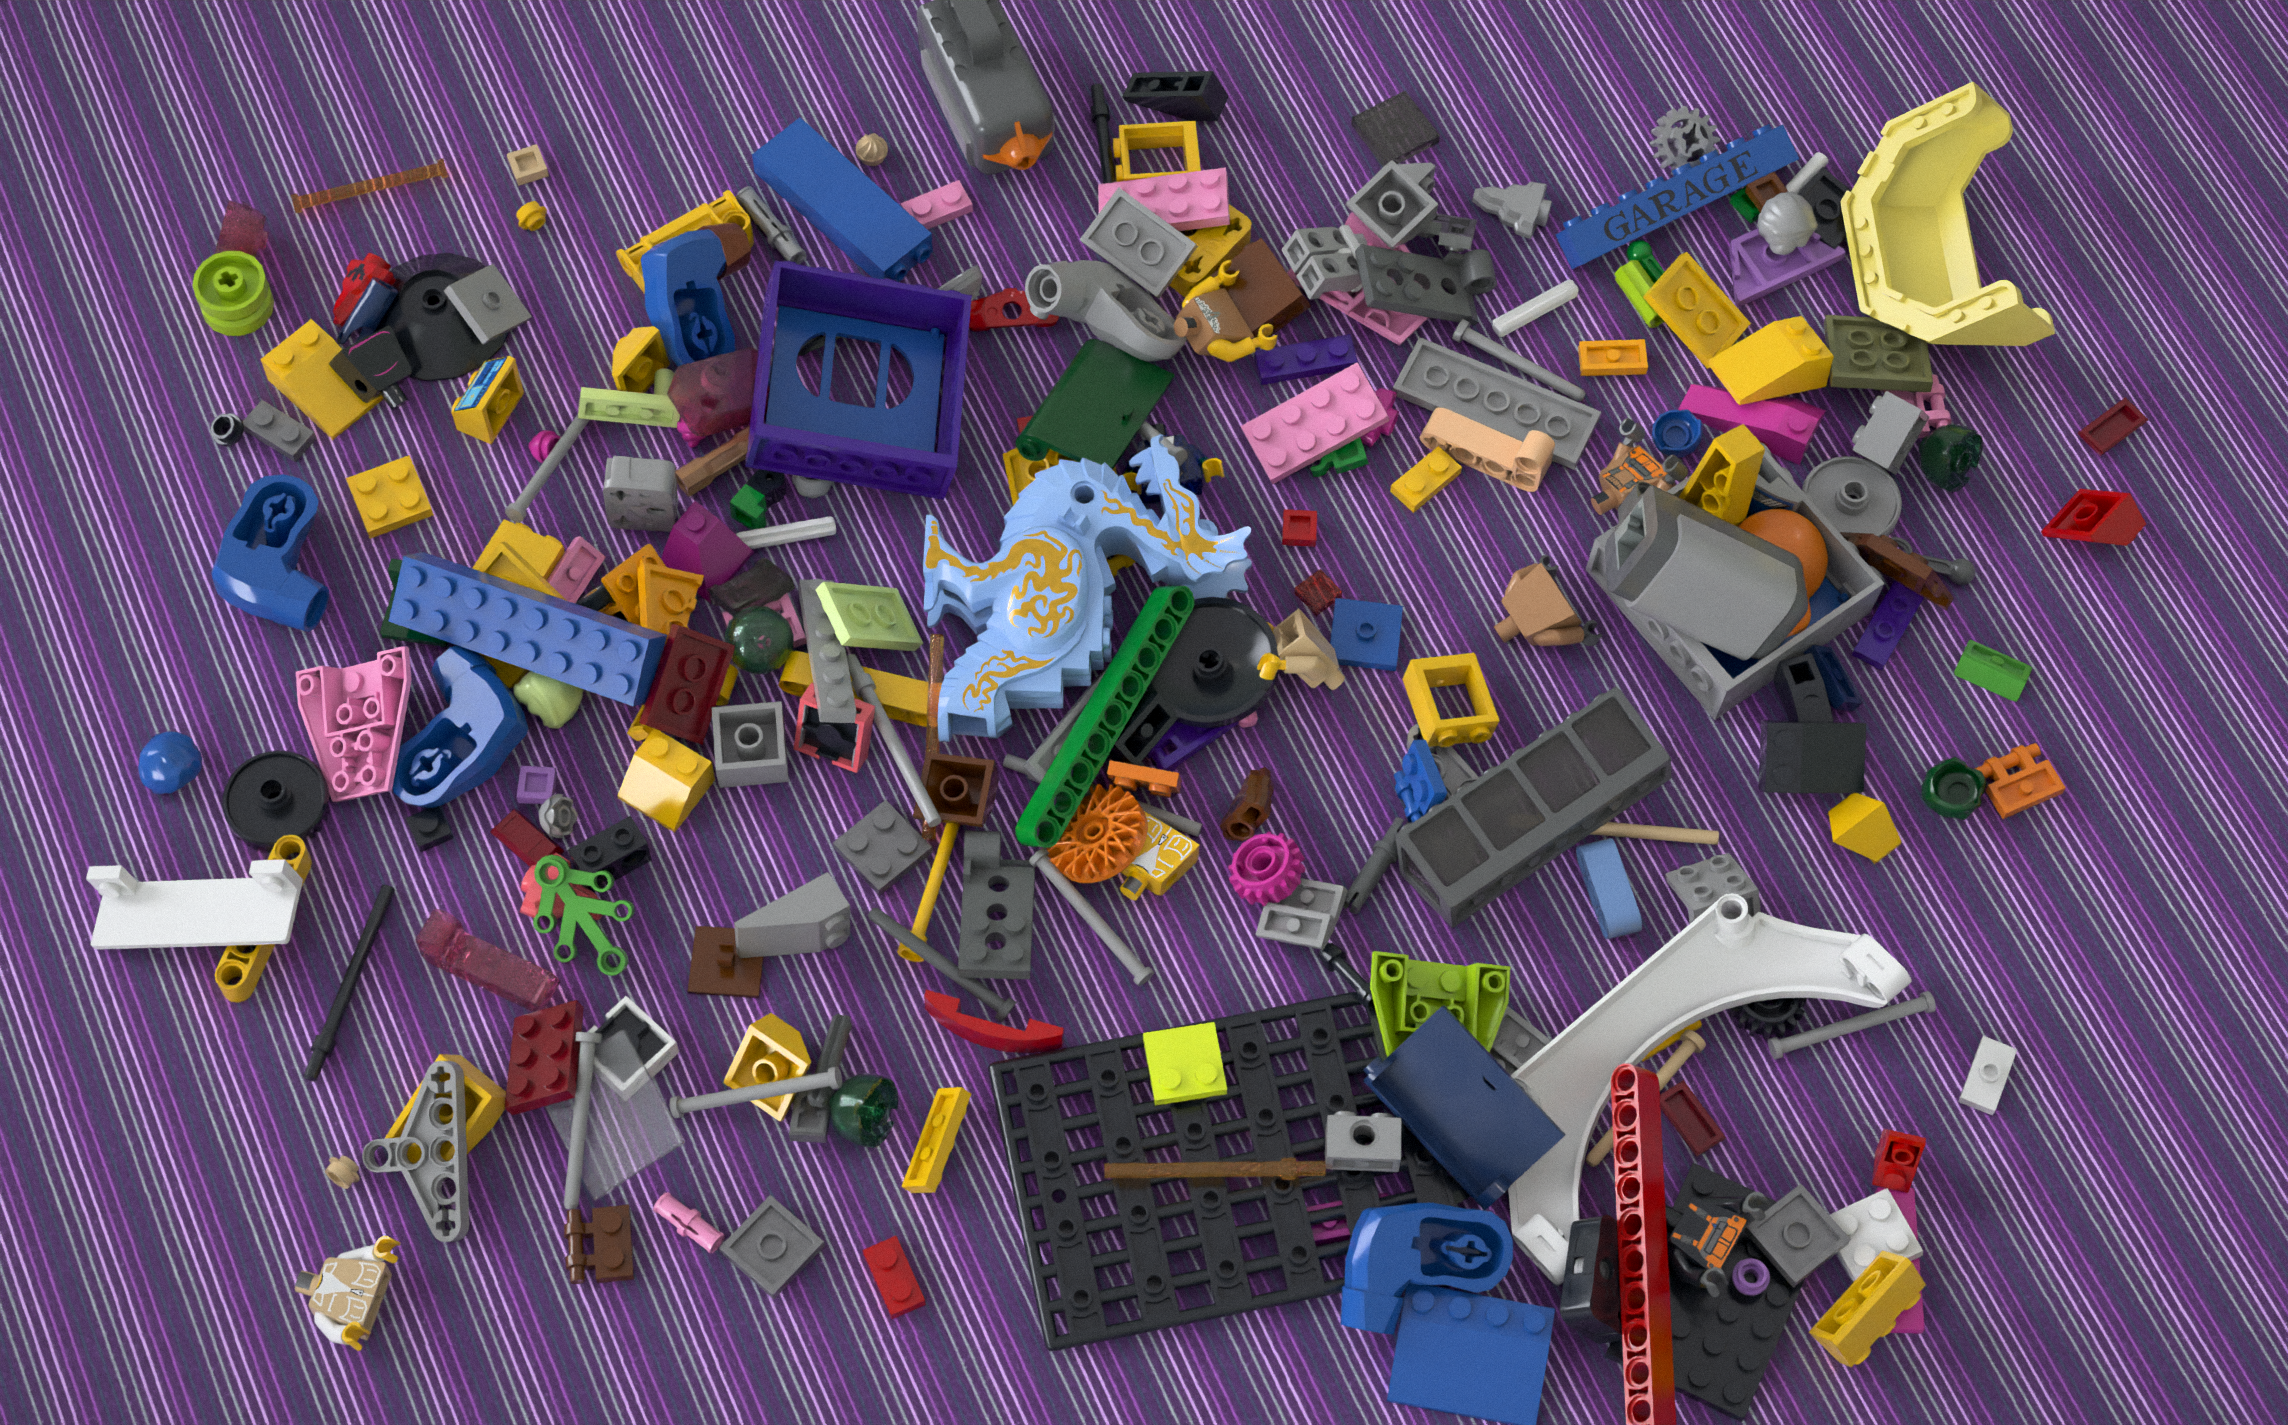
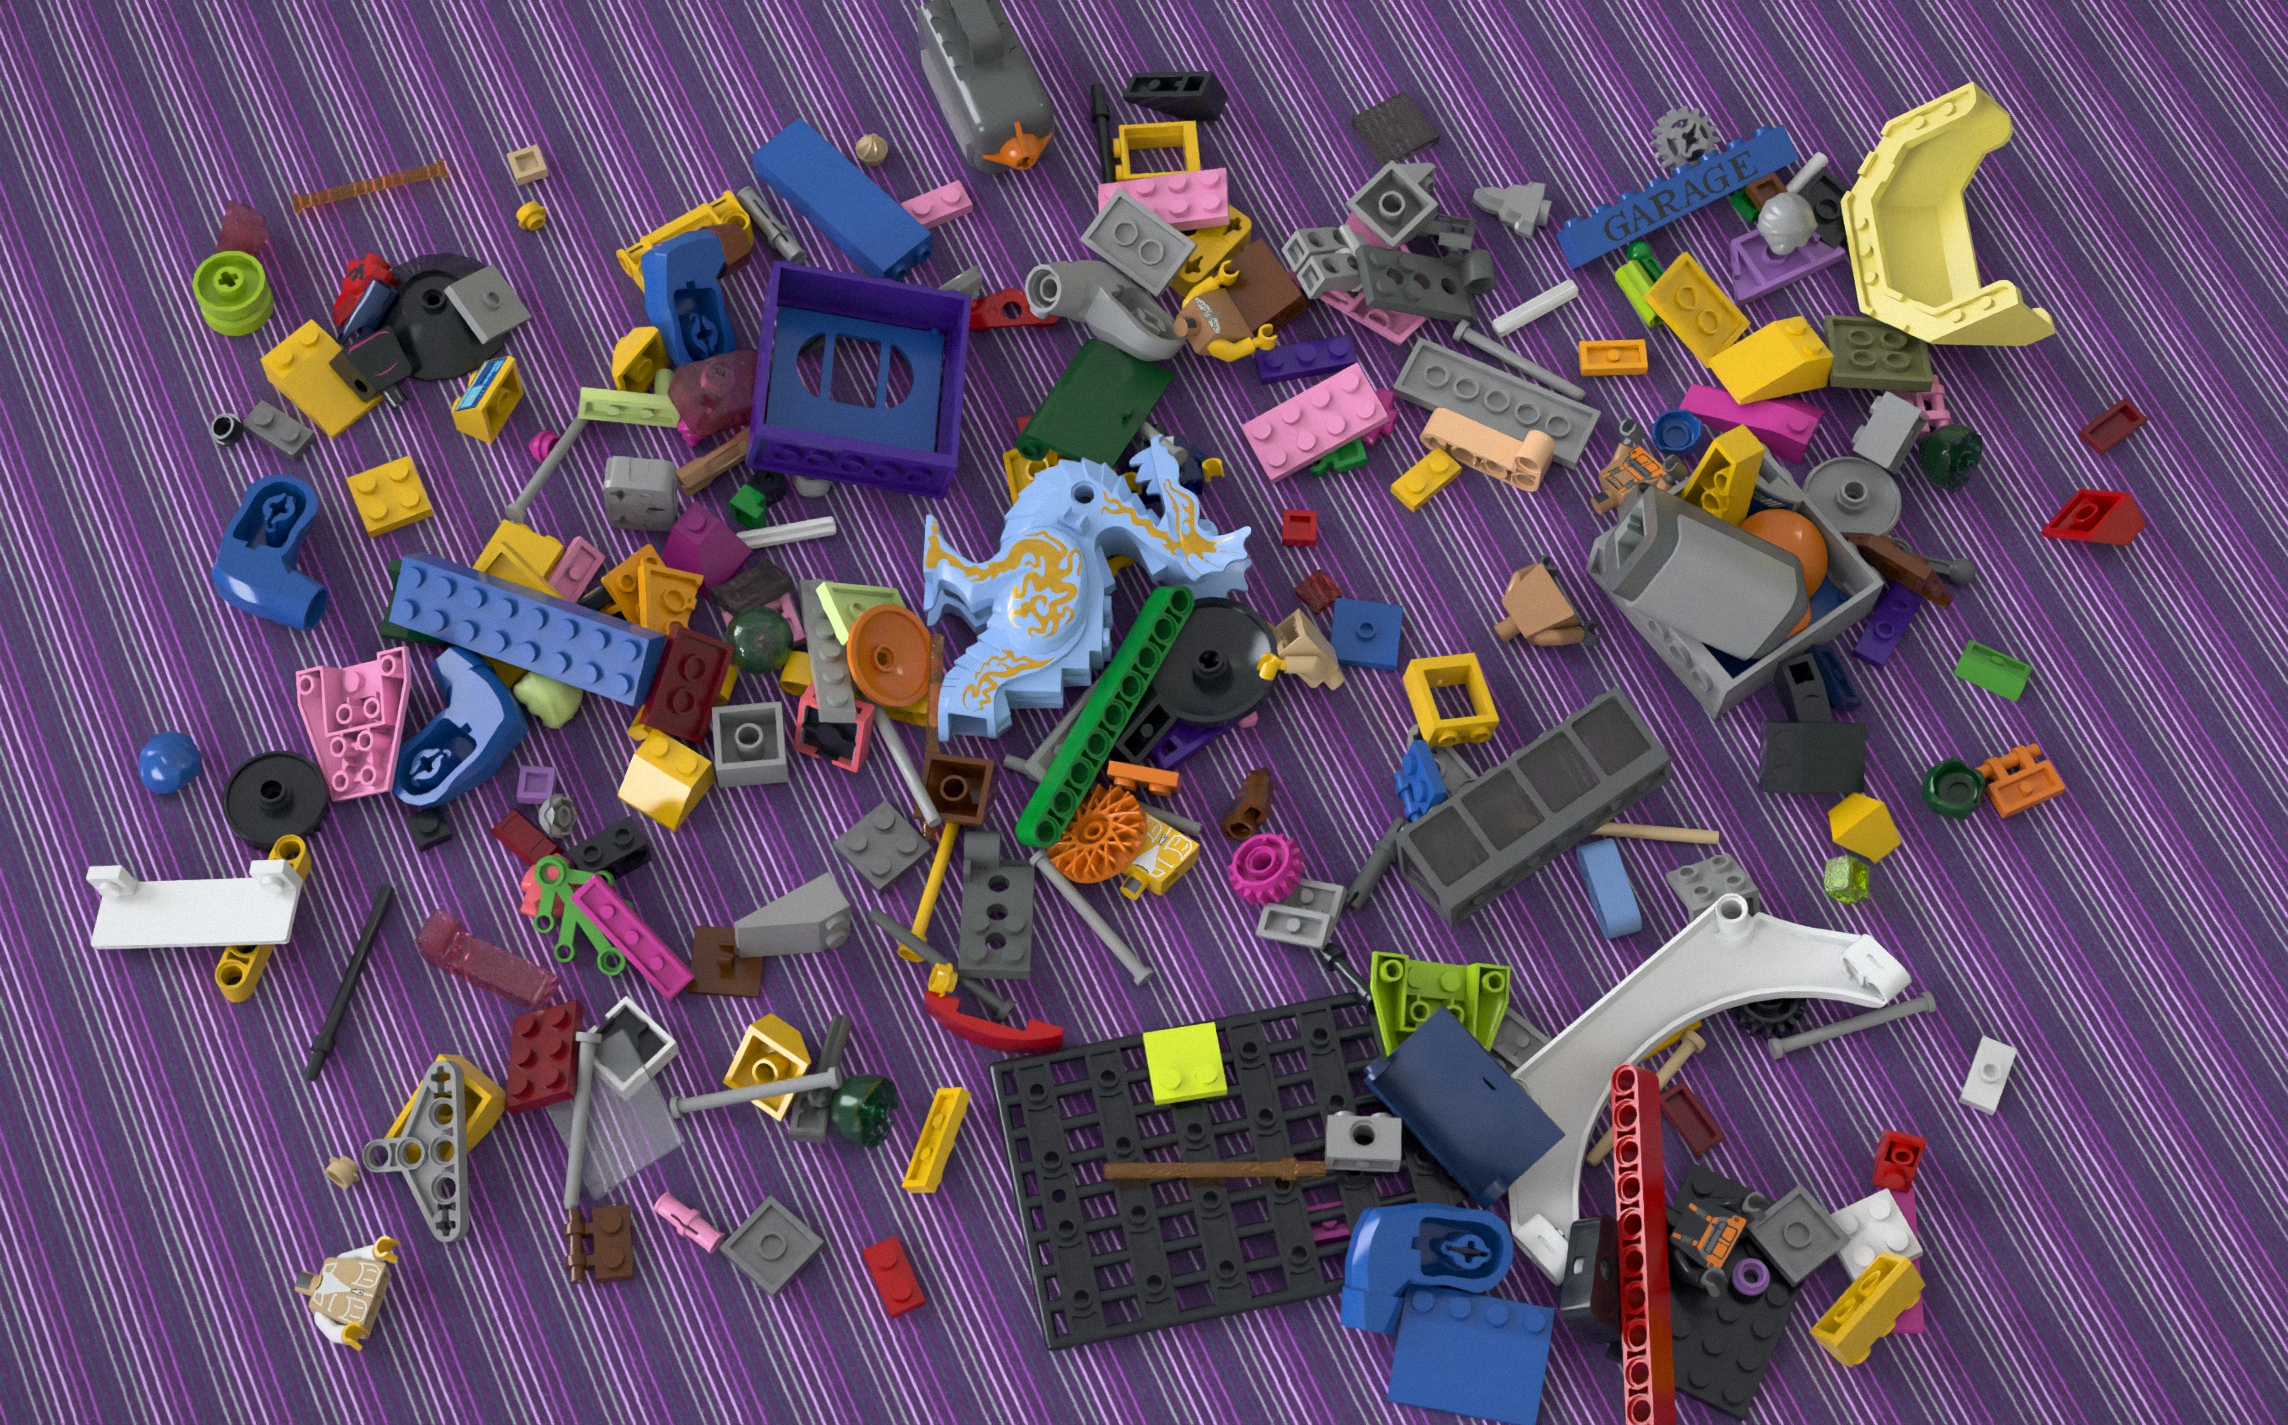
none -> dark pink tile [570,872,696,1002]
none -> orange dish [847,604,936,708]
none -> yellow plate [928,963,958,997]
none -> clear neon green plate [1823,855,1869,905]

